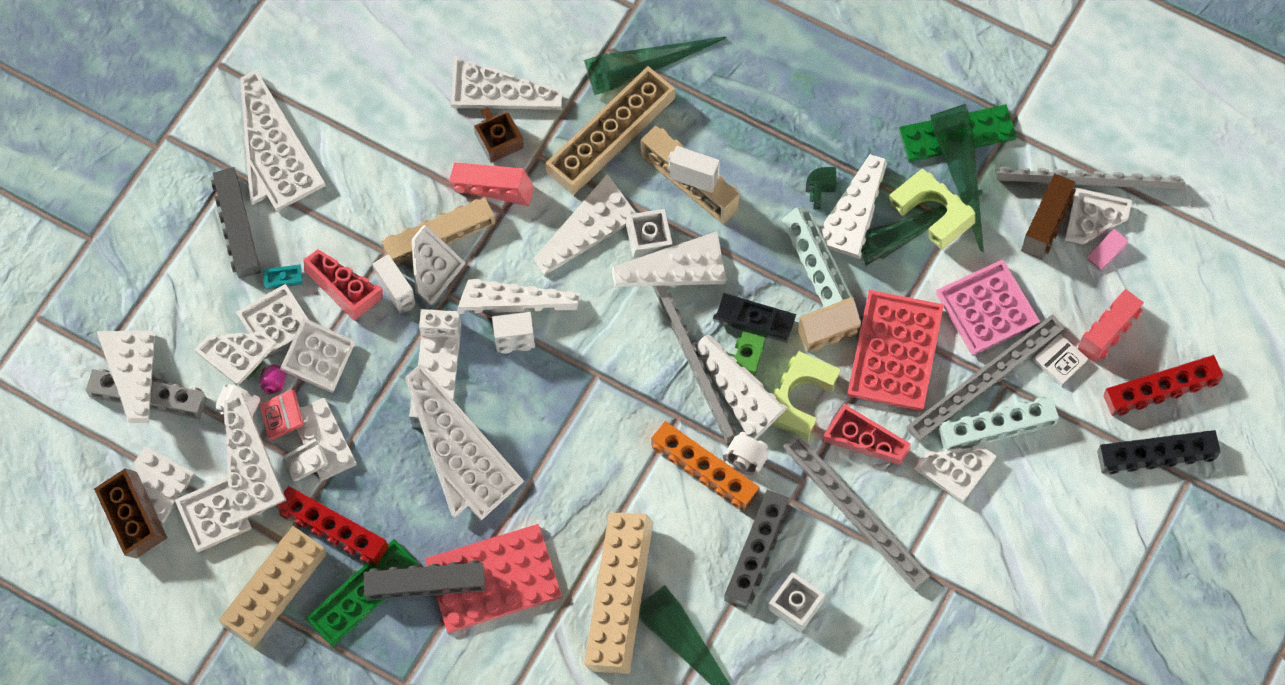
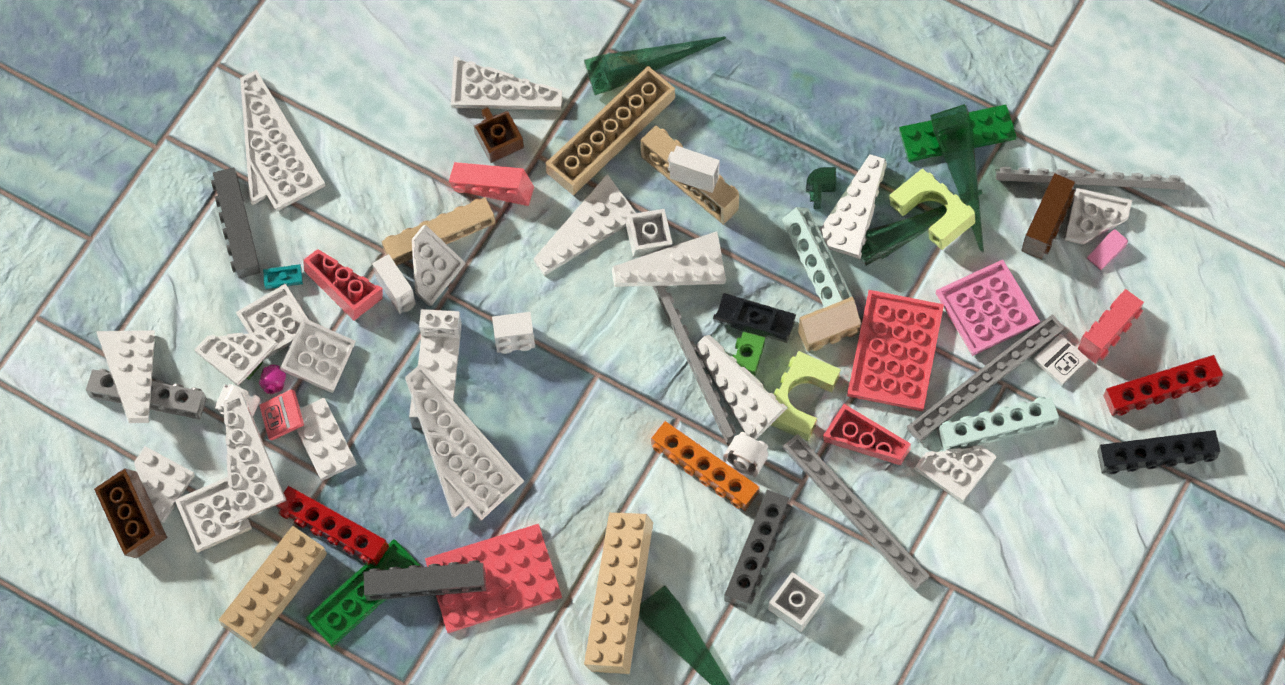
white plate [284,438,328,482] -> none
white wing [457,279,580,314] -> none

